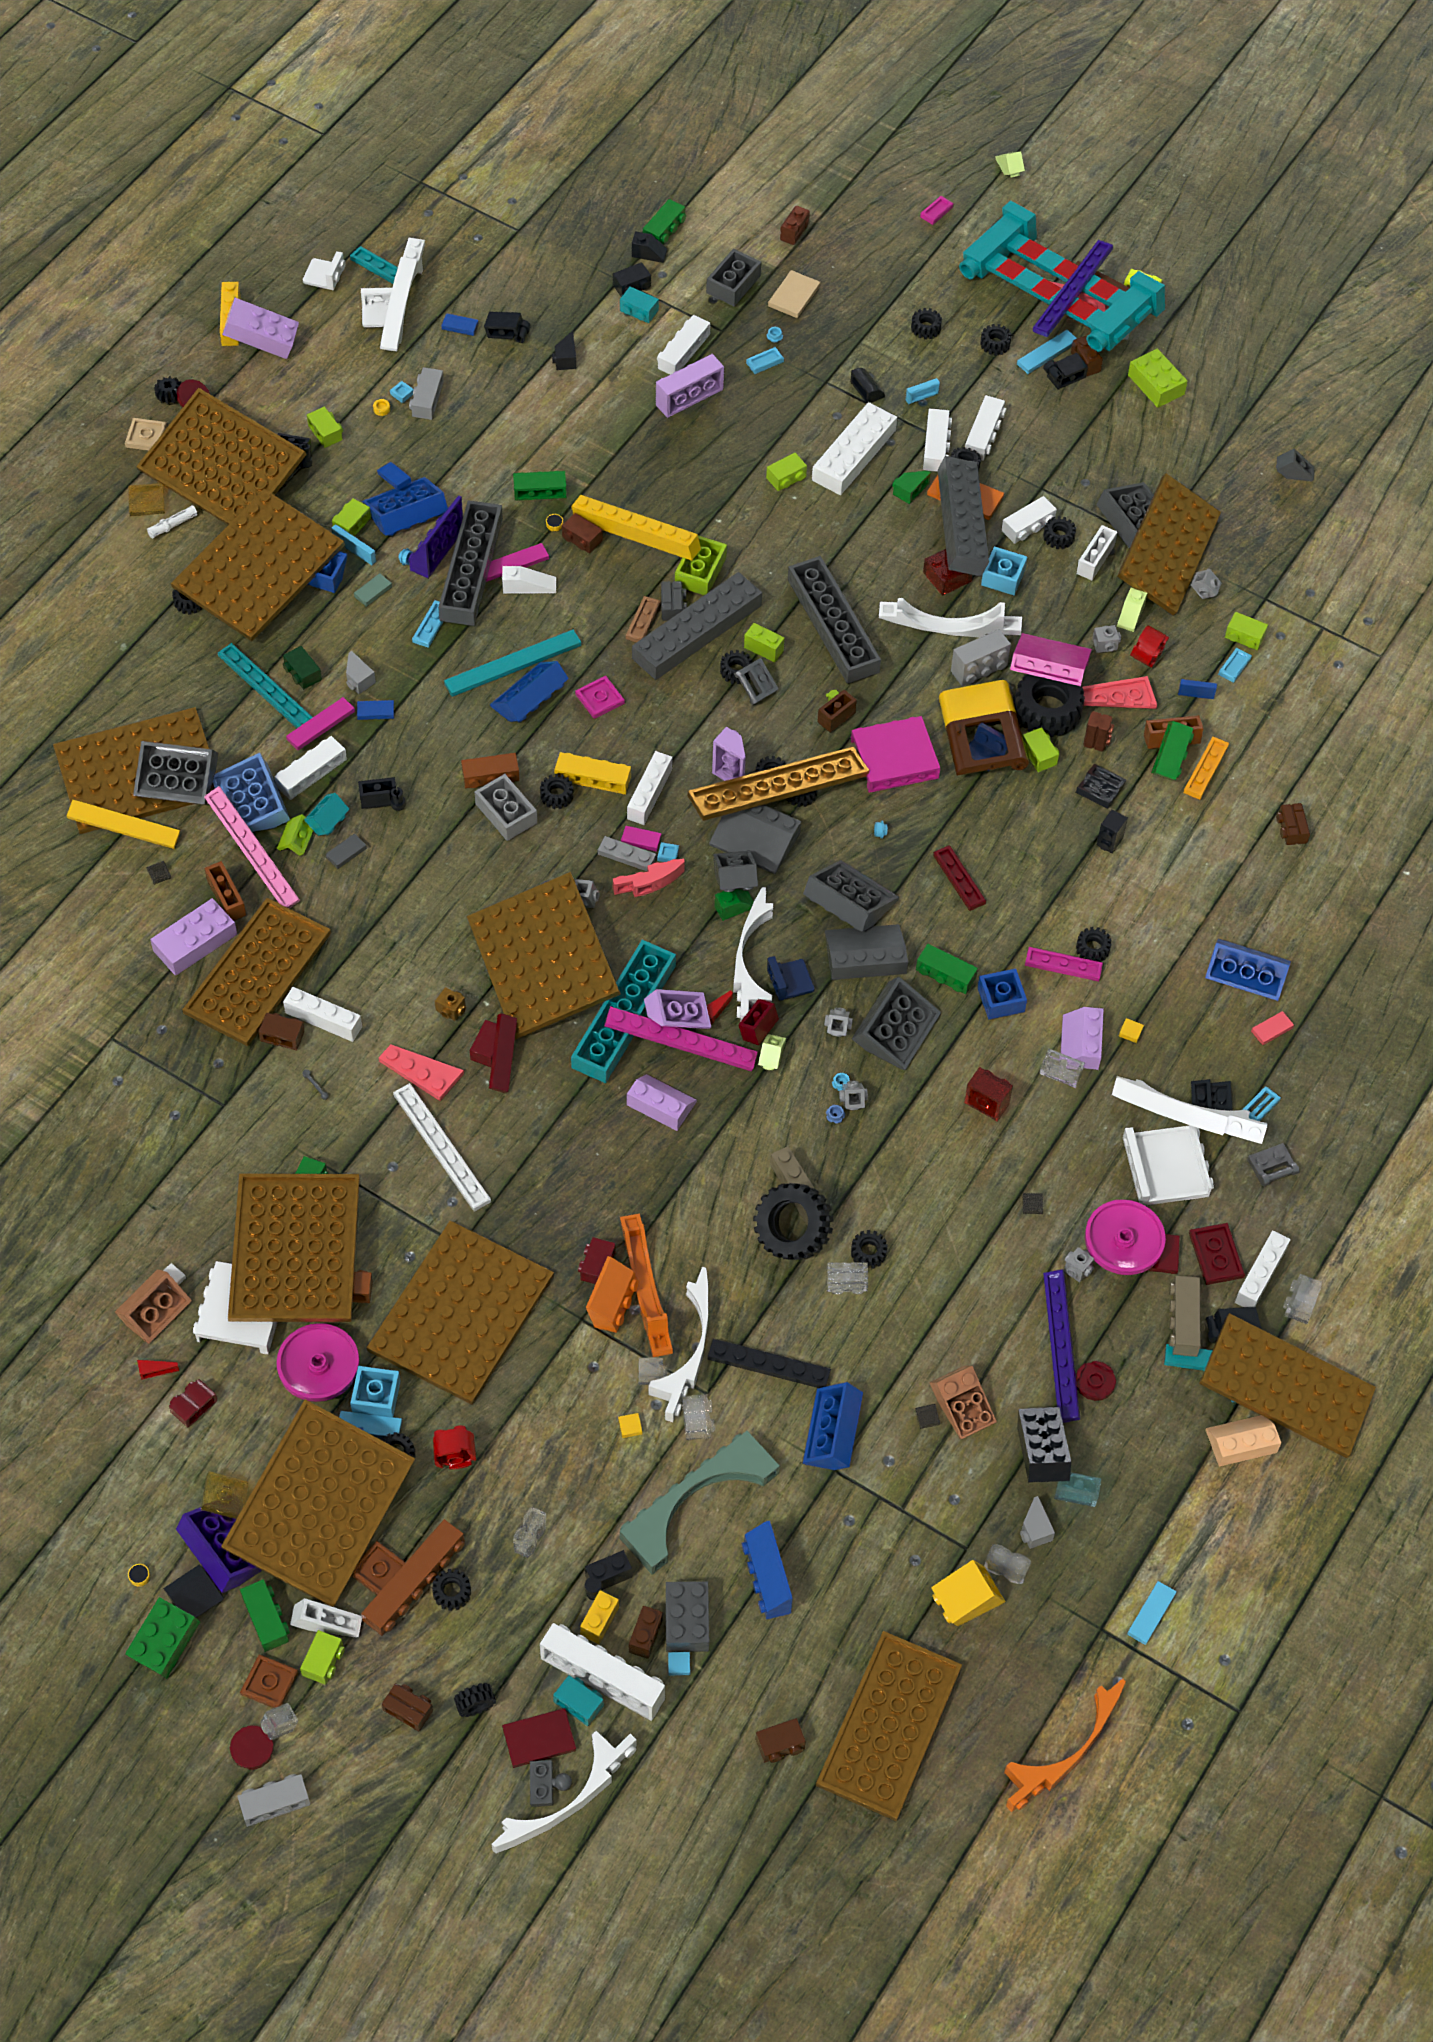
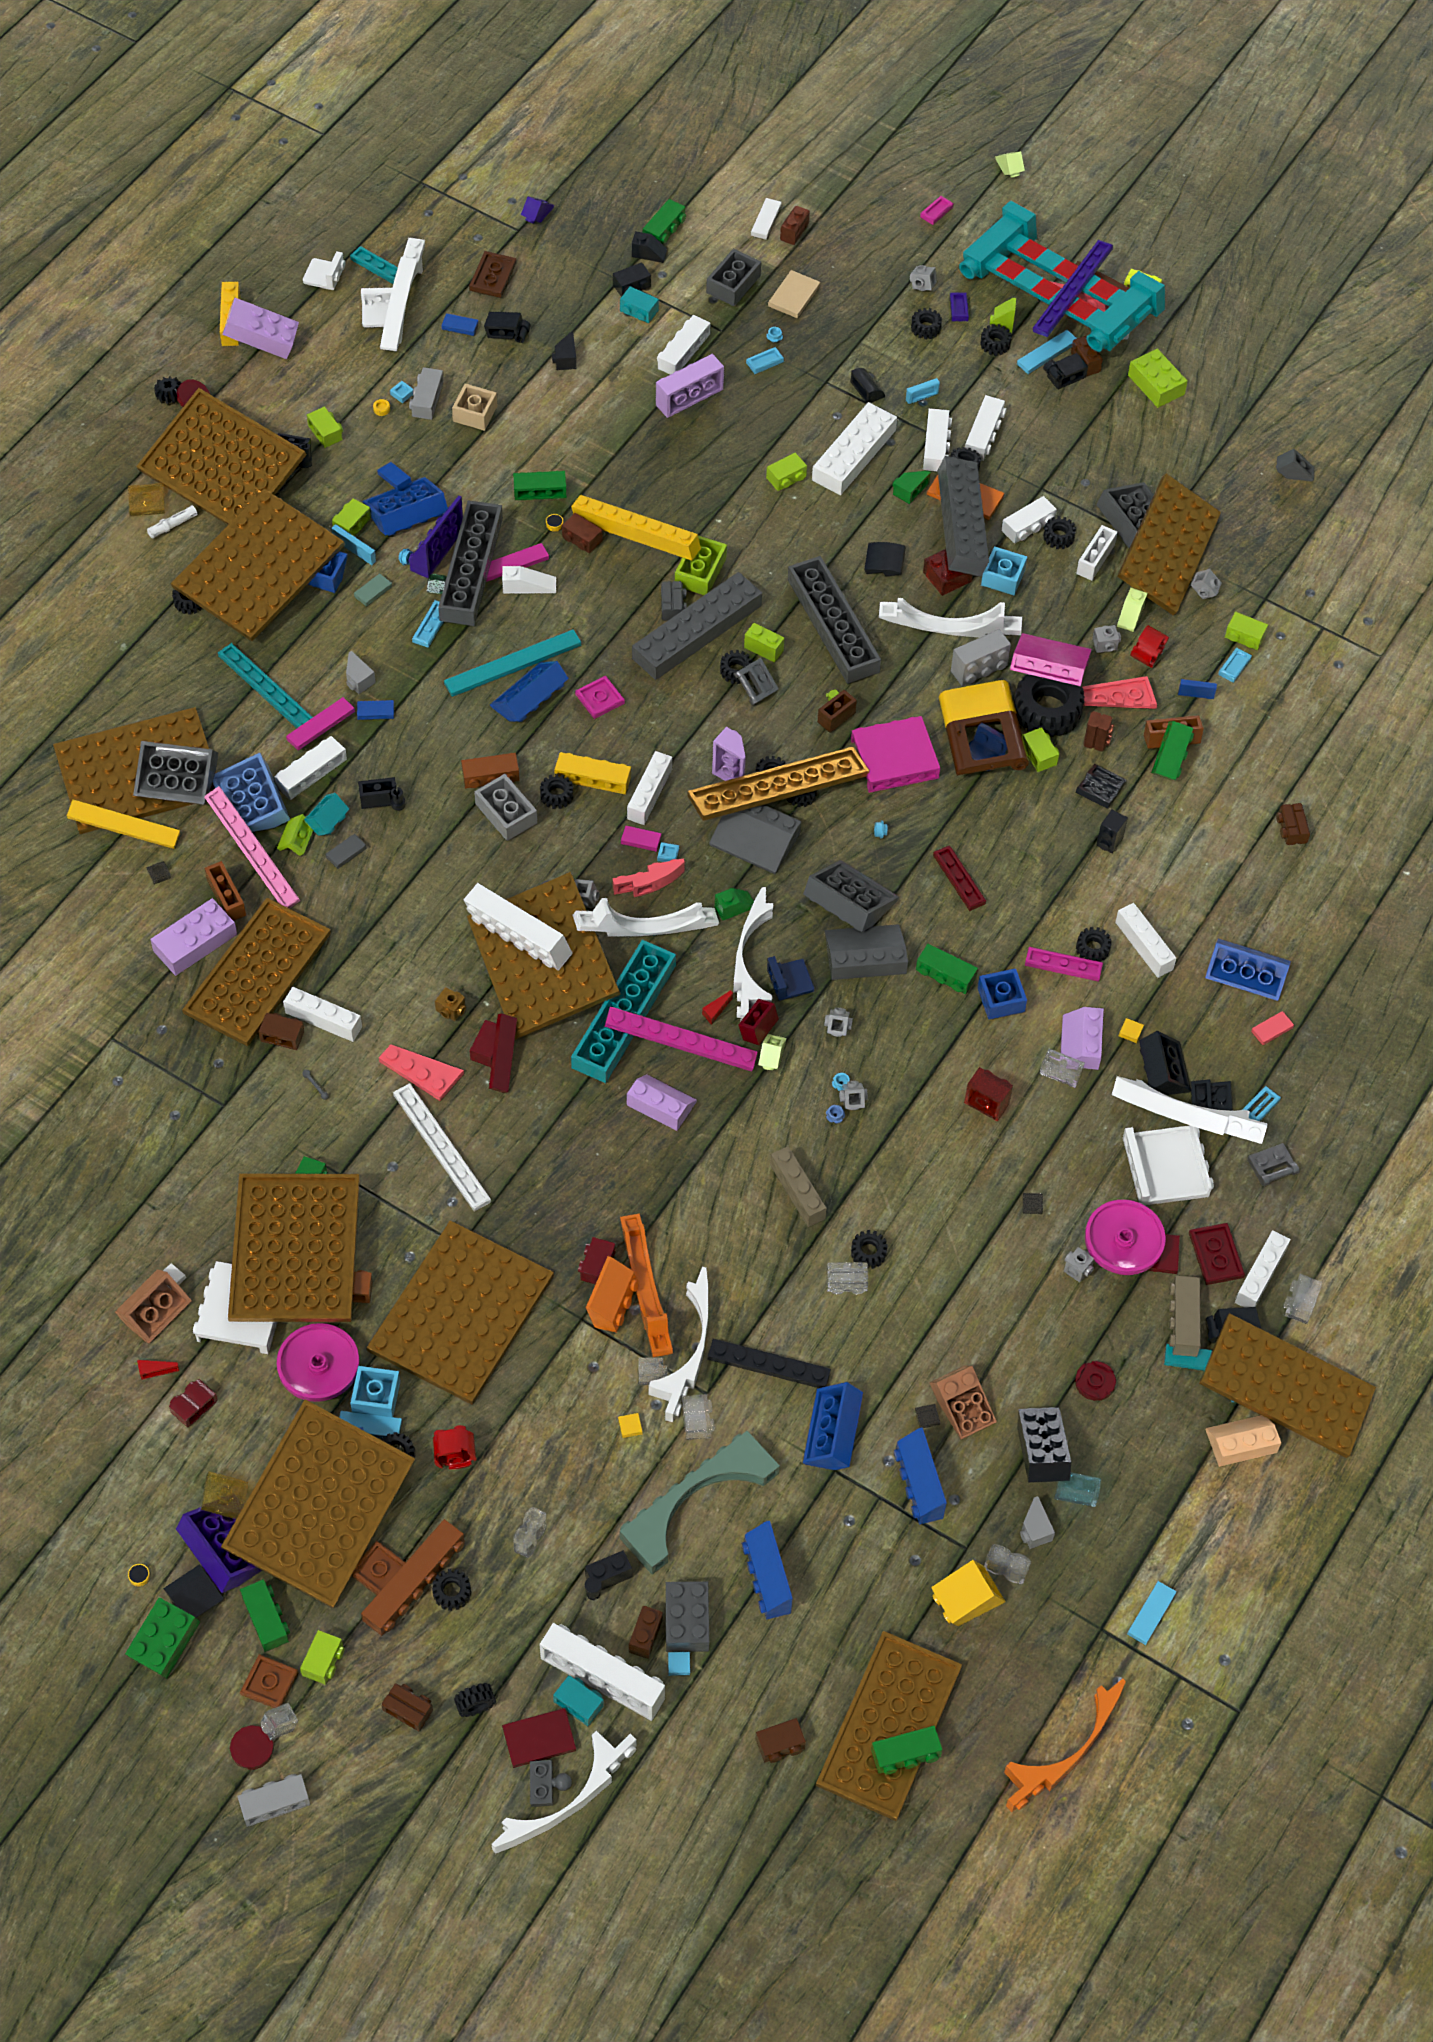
tan tile [125,418,167,451] -> none
dark green brick [283,646,322,690] -> none
white slope [290,1598,362,1637] -> none
yellow brick [580,1591,619,1644] -> none
light grey plate [598,836,656,871] -> none
medium nougat tile [626,596,661,642] -> none
lavender slope [644,989,711,1029] -> none
dark grey brick [713,850,758,892] -> none
black tyre [753,1183,834,1260] -> none
dark grey slope [852,977,941,1070] -> none
dark purple tile [1043,1269,1080,1423] -> none
light orange plate [1183,737,1229,800] -> none
none -> slope [427,574,447,594]
none -> tan brick [452,384,497,431]
none -> white brick [464,883,573,971]
none -> reddish brown plate [469,251,516,298]
none -> dark purple slope [521,196,554,224]
none -> white slope [573,898,719,936]
none -> white tile [751,198,782,240]
none -> black slope [864,542,906,577]
none -> green brick [871,1725,942,1775]
none -> blue slope [894,1427,947,1525]
none -> light grey brick [910,265,937,291]
none -> dark purple tile [950,293,969,321]
none -> lime slope [989,298,1016,334]
none -> white brick [1115,903,1176,978]
none -> black slope [1139,1031,1191,1095]

